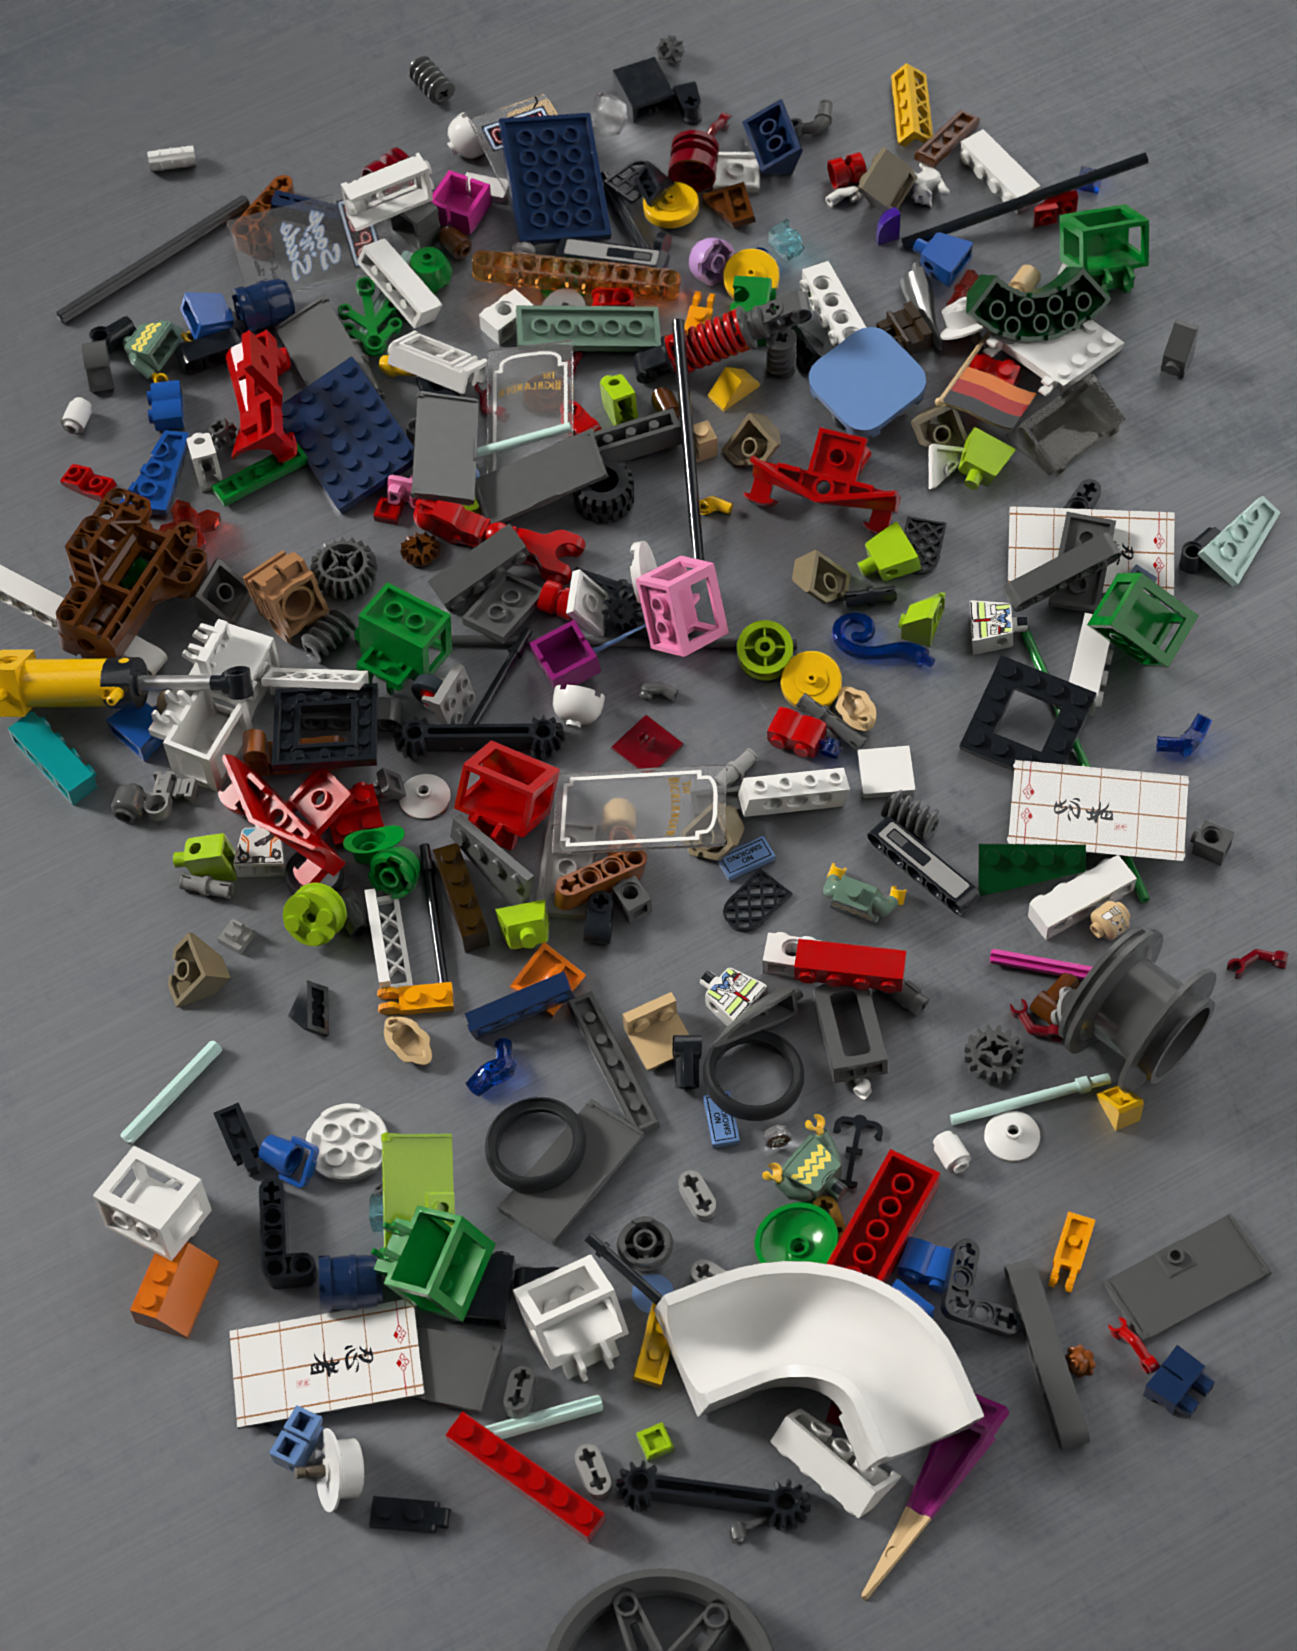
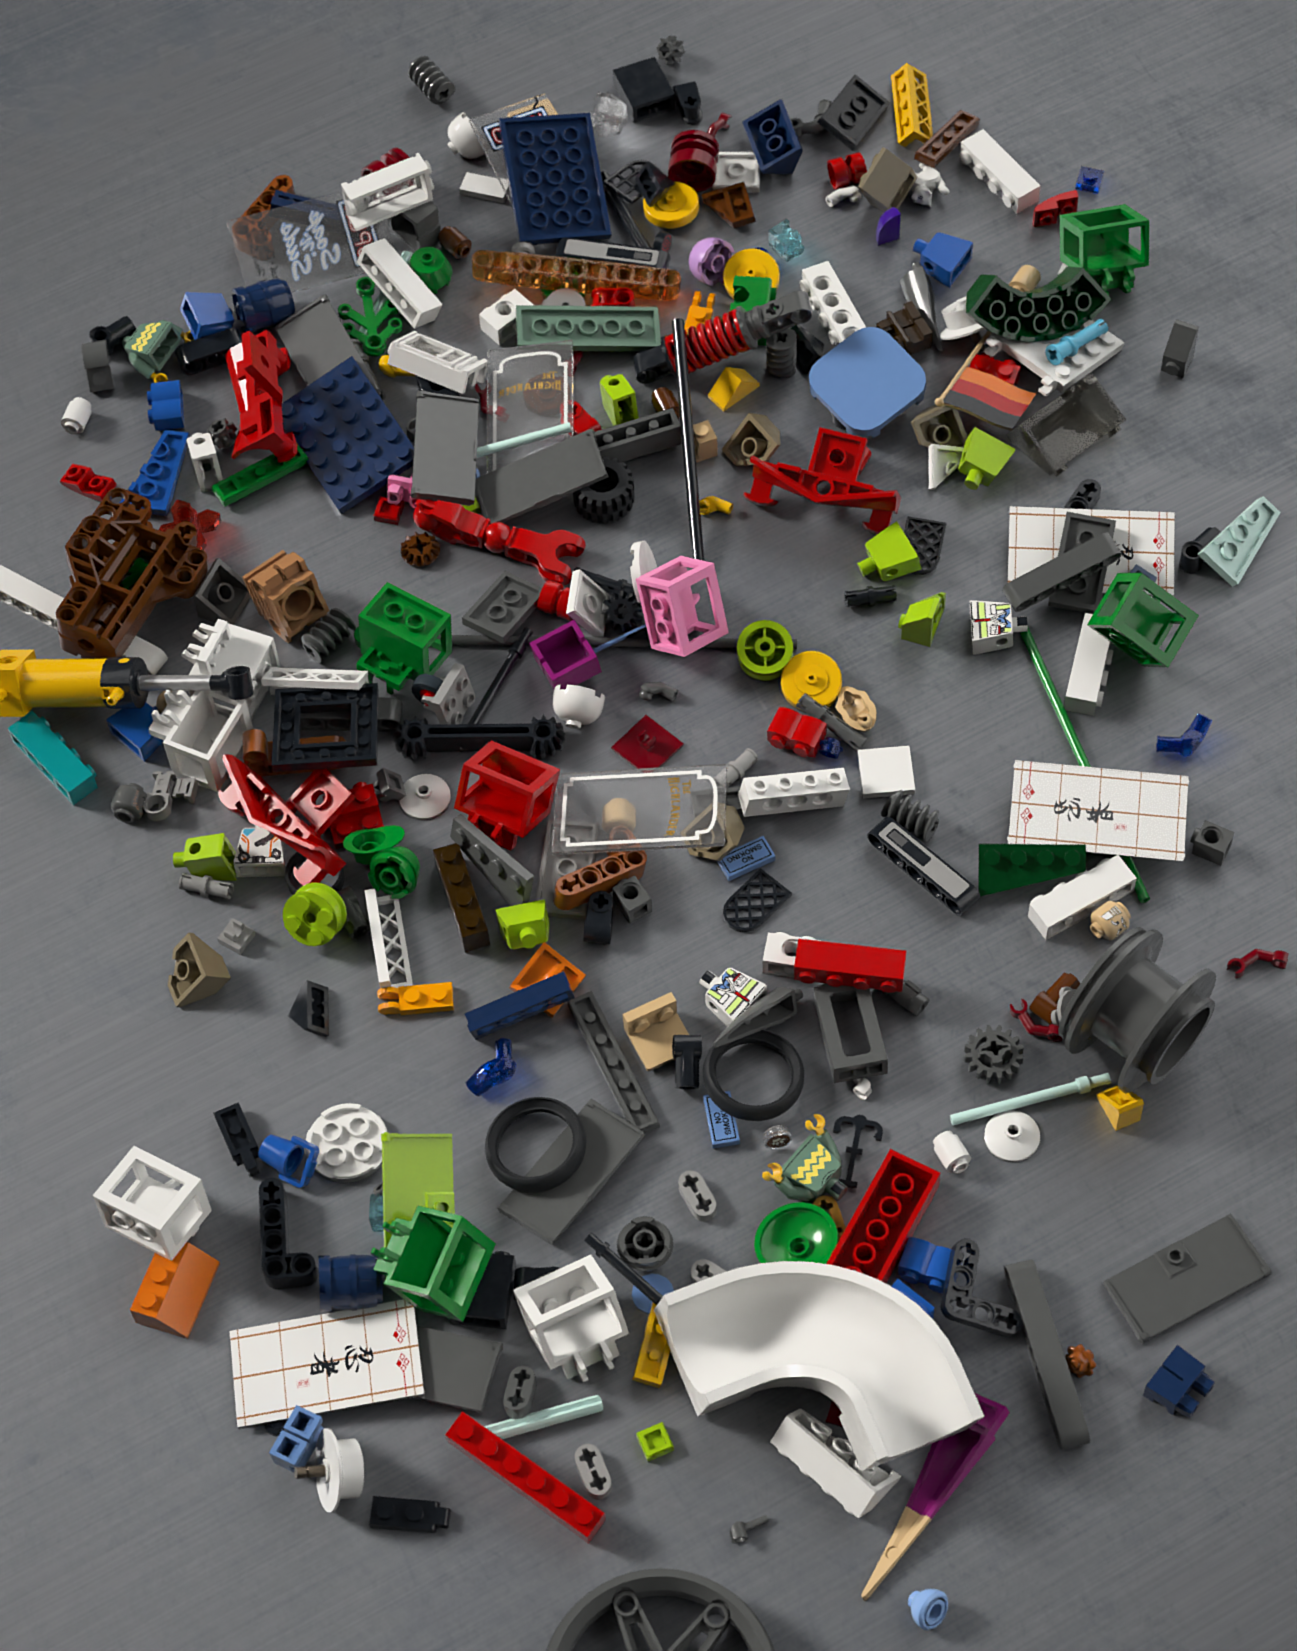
black axle [56,195,250,324] -> none
light aqua axle [120,1041,222,1144] -> none
white axle [148,145,196,172] -> none
dark grey gear [310,536,378,600] -> none
tan arm [384,1017,433,1066] -> none
black bar [419,843,449,983] -> none
dark grey brick [428,524,530,611] -> none
dark pink piece [431,170,492,236] -> none
black arm [615,1460,811,1531] -> none
dark tan slope [792,550,851,604] -> none
sand green torso [823,863,907,925] -> none
clear blue plant [831,612,935,668] -> none
black piece [901,152,1149,249] -> none
clear red axle [946,269,979,306] -> none
black plate [959,655,1097,771] -> none
dark pink axle [990,949,1092,980] -> none
light orange hinge [1048,1211,1095,1293] -> none
red arm [1108,1317,1160,1374] -> none
none -> black tile [817,74,890,151]
none -> light blue brick [908,1589,948,1630]
none -> medium azure pin [1045,319,1108,365]

